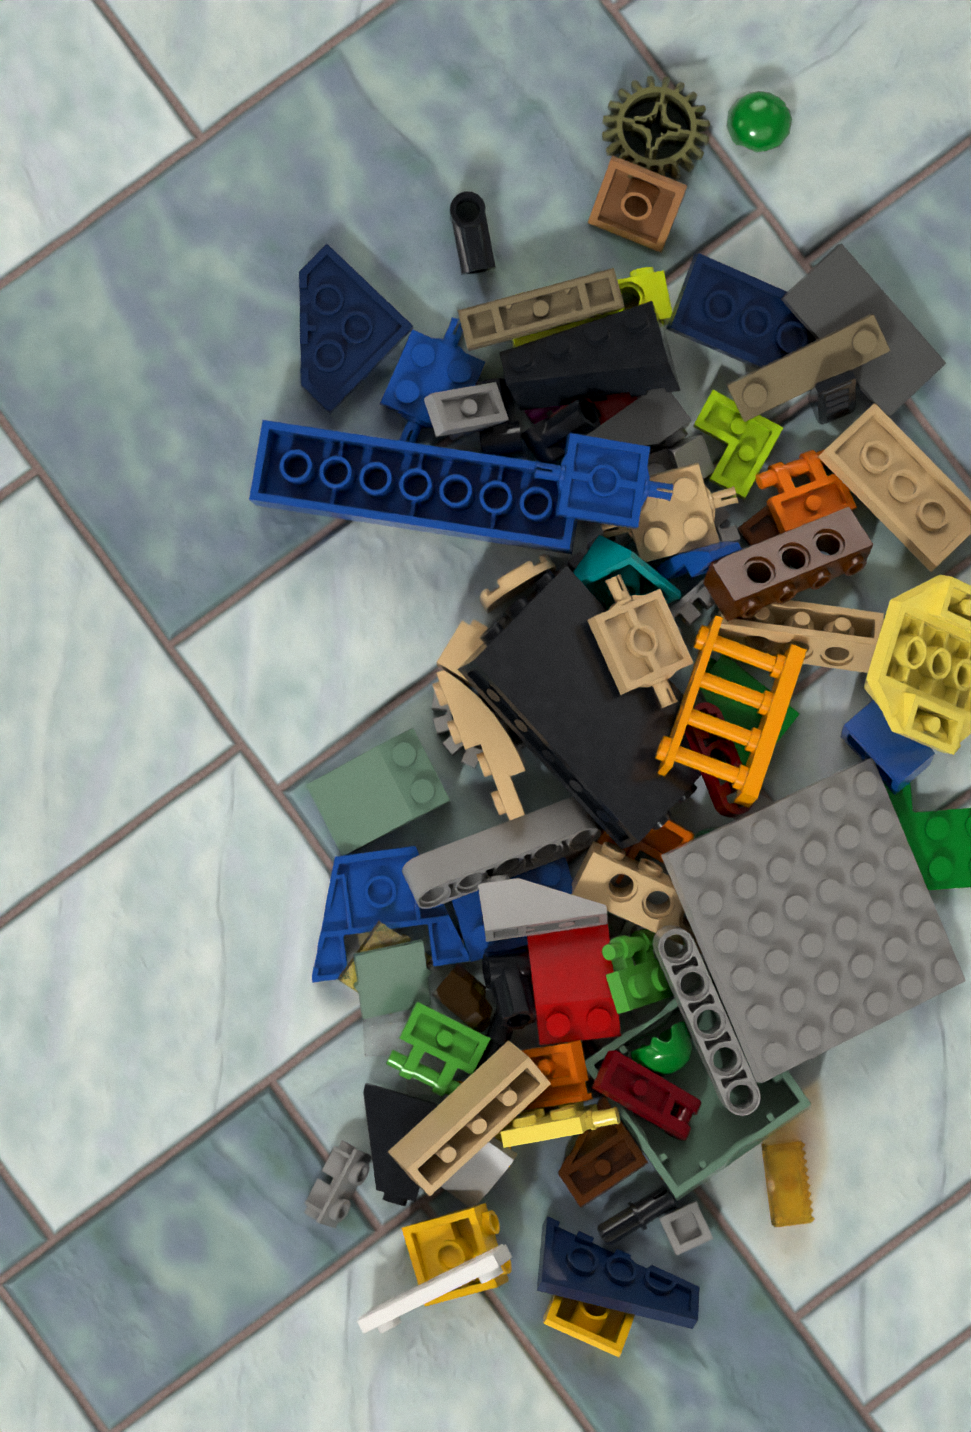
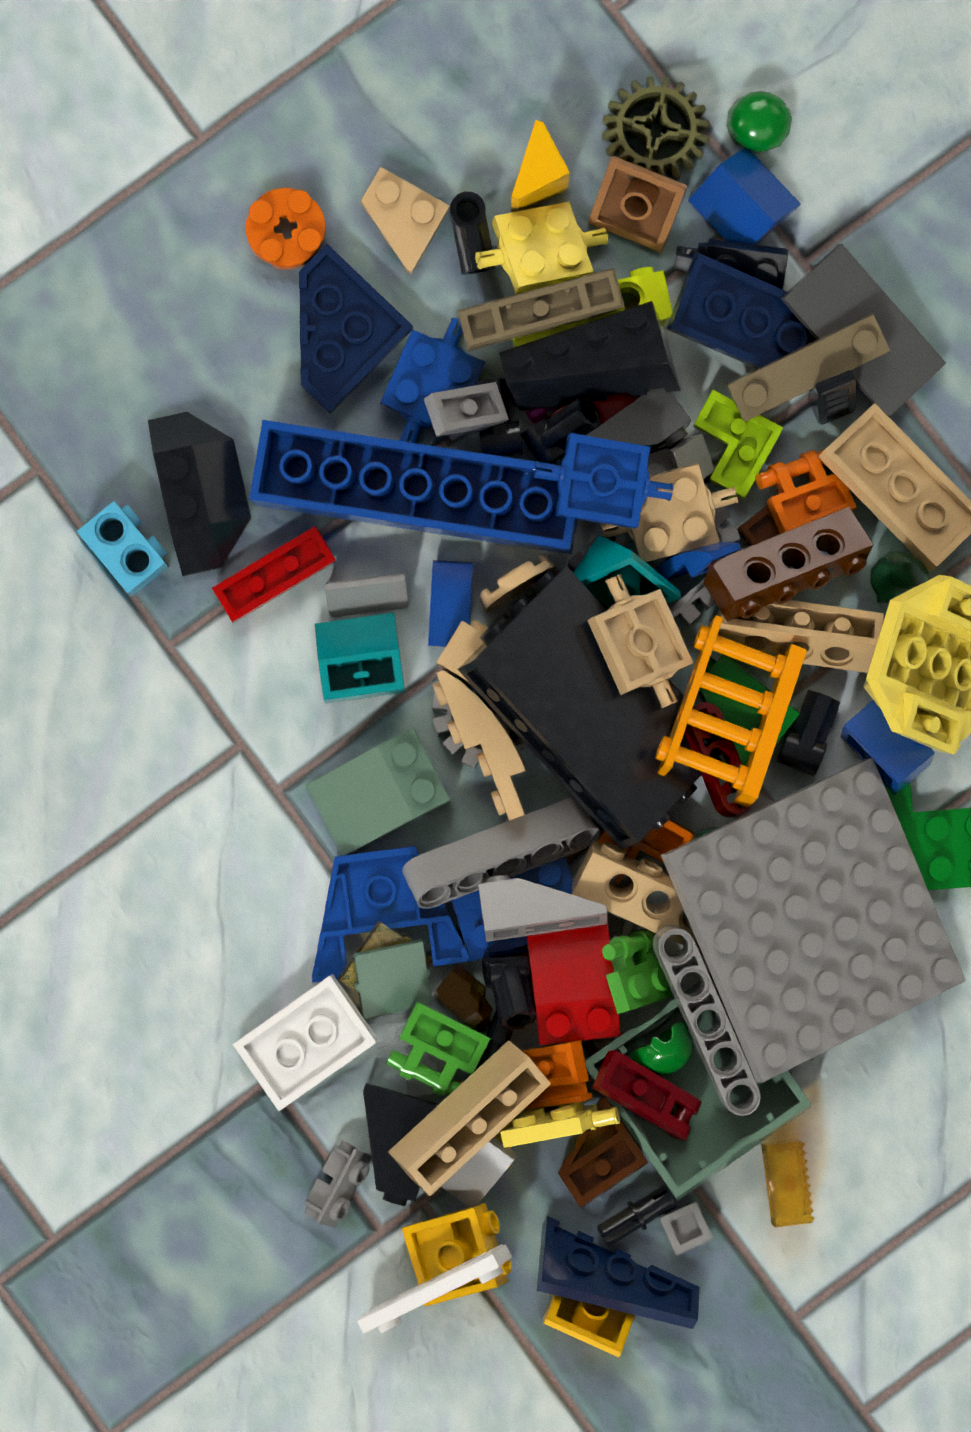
none -> medium azure brick [76,501,168,598]
none -> black wedge [148,412,251,577]
none -> red plate [212,526,337,624]
none -> white plate [232,974,379,1111]
none -> orange plate [245,188,326,270]
none -> teal slope [314,613,405,704]
none -> light grey slope [324,573,409,617]
none -> tan wing [361,167,450,275]
none -> blue slope [428,560,473,647]
none -> light yellow plate [475,201,608,294]
none -> yellow slope [511,120,570,212]
none -> black hinge [674,239,788,290]
none -> blue slope [688,147,801,245]
none -> black piece [777,690,841,777]
none -> clear green hair [870,551,930,604]

